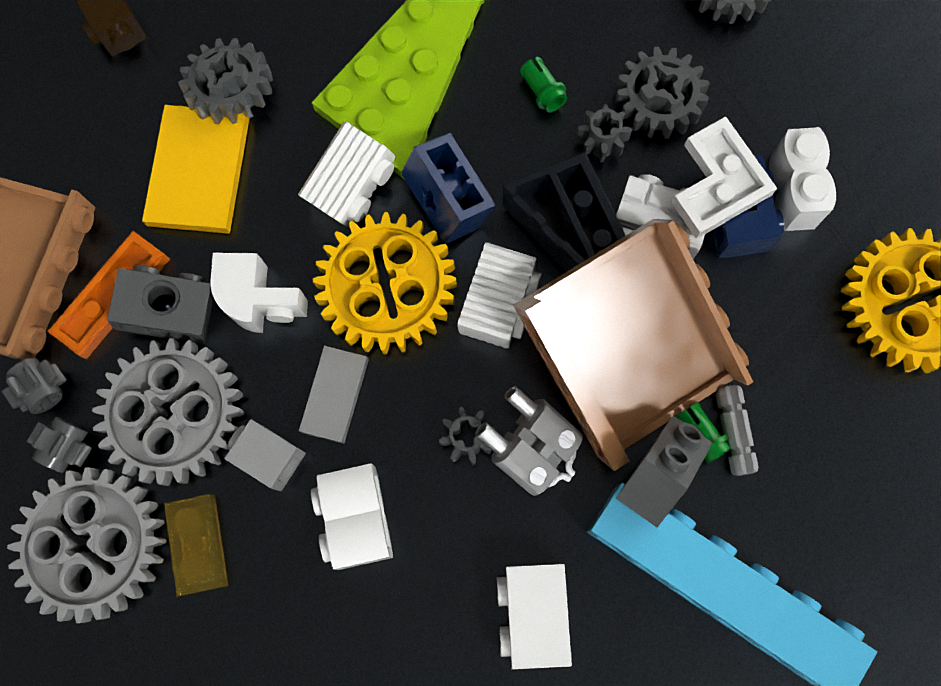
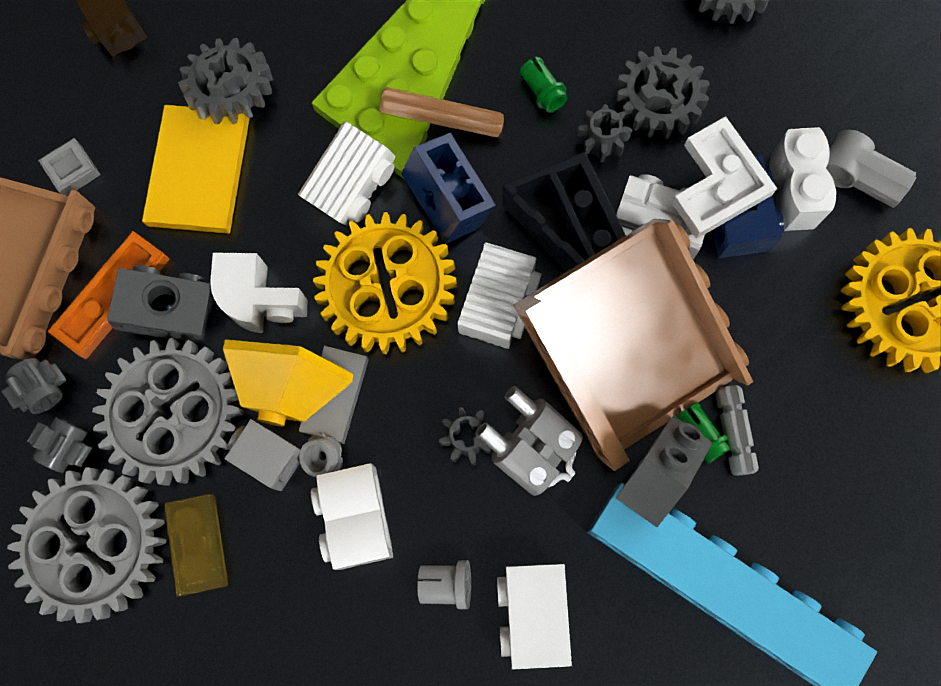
none -> light grey tile [38,138,101,196]
none -> yellow slope [223,340,354,427]
none -> light grey plate [299,433,343,477]
none -> medium nougat axle [379,87,504,137]
none -> light grey bush [417,560,471,609]
none -> light grey piece [826,130,917,208]

